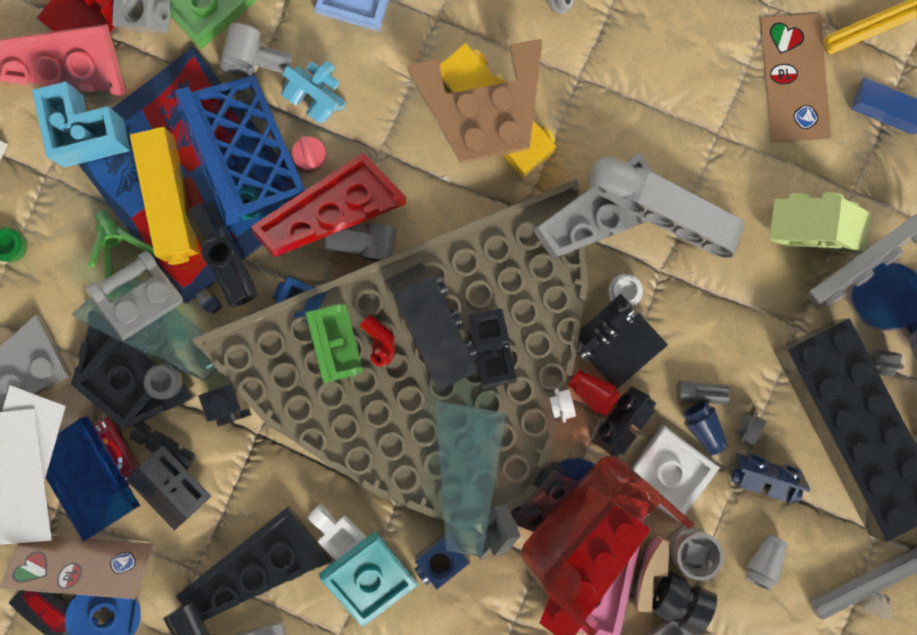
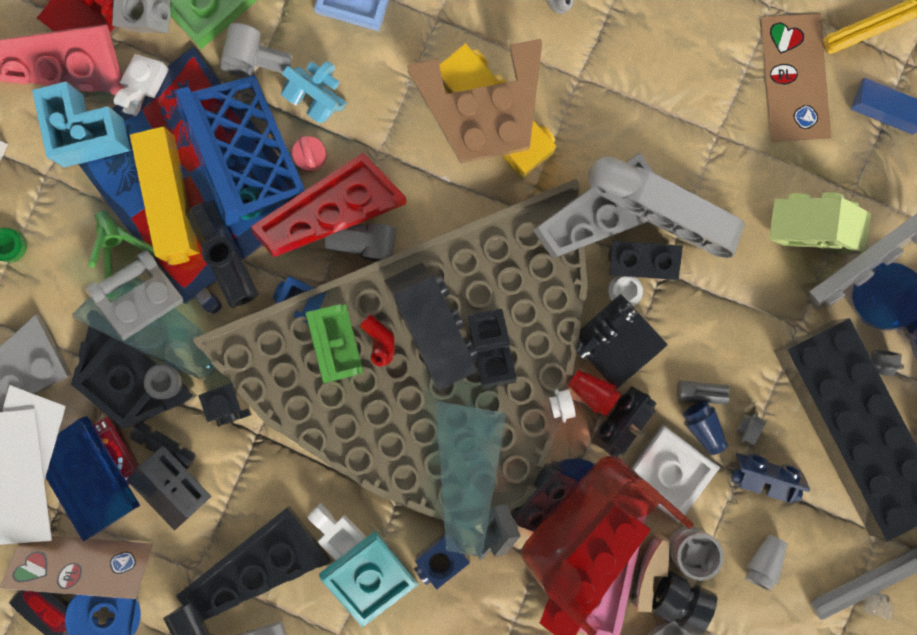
none -> white plate [114,54,169,116]
none -> black hinge [608,240,683,280]

